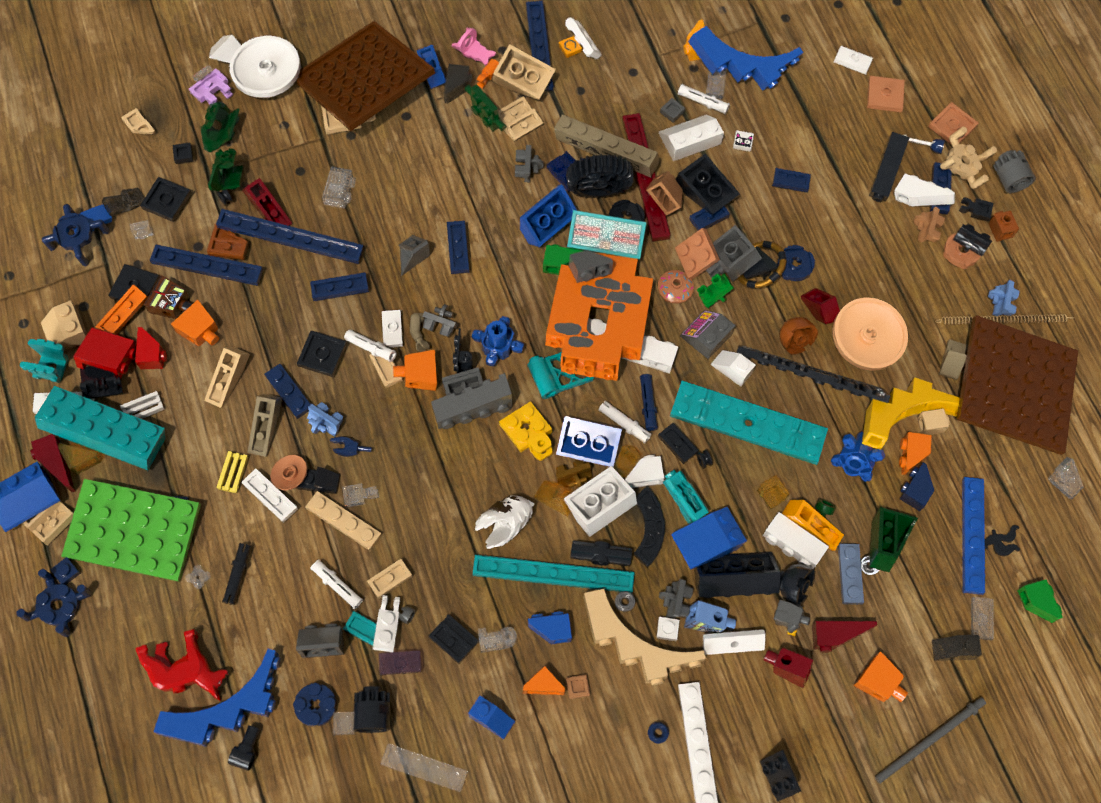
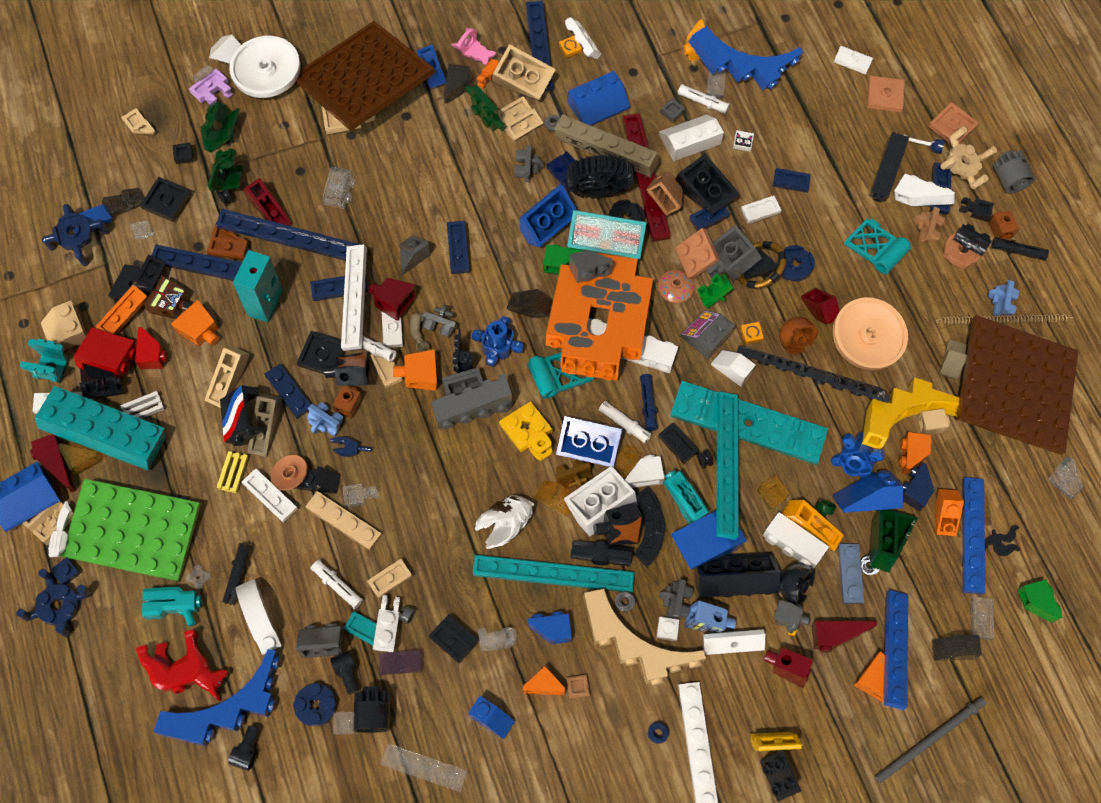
none -> white piece [48,501,72,557]
none -> black plate [133,254,166,293]
none -> teal piece [142,587,202,627]
none -> black panel [220,385,263,446]
none -> teal brick [233,250,283,323]
none -> white arch [236,579,282,655]
none -> black torso [324,352,370,386]
none -> black pin [330,651,359,695]
none -> dark orange brick [333,386,362,419]
none -> white plate [341,244,367,351]
none -> dark red torso [368,278,416,321]
none -> clear smoke slope [506,289,552,318]
none -> flat silver plate [544,115,560,132]
none -> blue slope [568,70,630,126]
none -> black torso [593,503,642,545]
none -> teal plate [716,391,738,540]
none -> white plate [740,196,781,224]
none -> light orange tile [740,322,764,345]
none -> yellow slope [750,732,802,751]
none -> blue slope [833,470,903,513]
none -> teal piece [844,219,911,275]
none -> blue plate [884,590,908,710]
none -> orange slope [935,489,964,536]
none -> black pin [991,237,1049,261]

